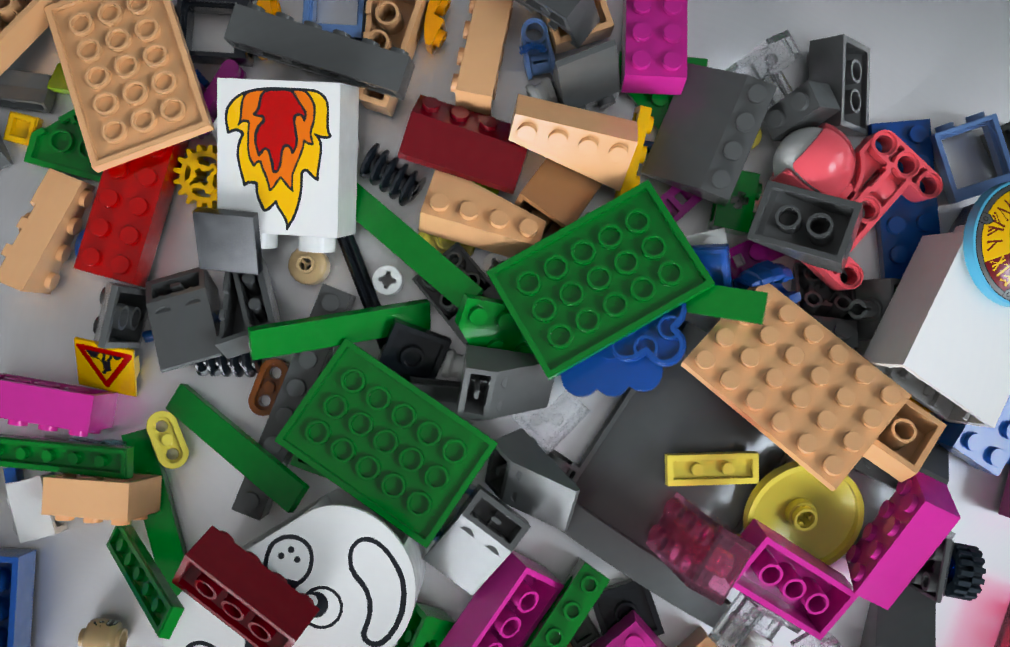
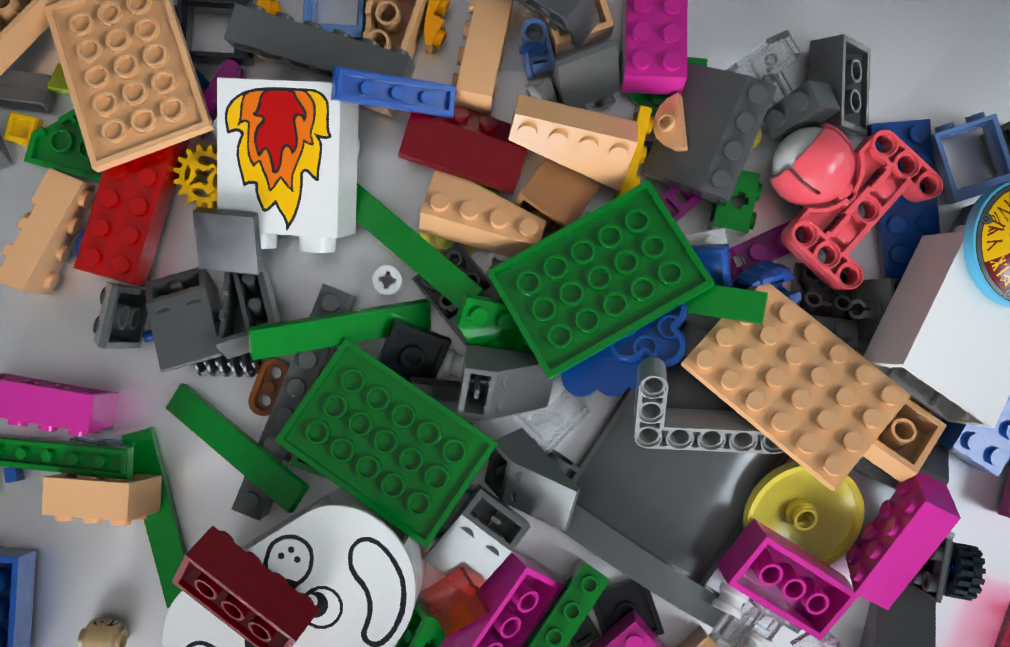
white brick [5,472,69,544] -> none
yellow piece [74,337,140,397] -> none
green tile [106,524,185,639] -> none
light yellow plate [146,411,189,469] -> none
tan head [288,248,331,286] -> none
black axle [337,234,387,351] -> none
black piece [360,143,427,206] -> none
clear pink brick [646,492,756,606] -> none
light yellow plate [664,451,759,486] -> none
dark grey slope [747,180,863,274] -> none
none -> blue tile [331,66,456,118]
none -> clear red piece [421,566,490,636]
none -> light grey beam [633,357,784,454]
none -> light nougat plate [653,92,688,152]
none -> white wheel [711,582,750,619]

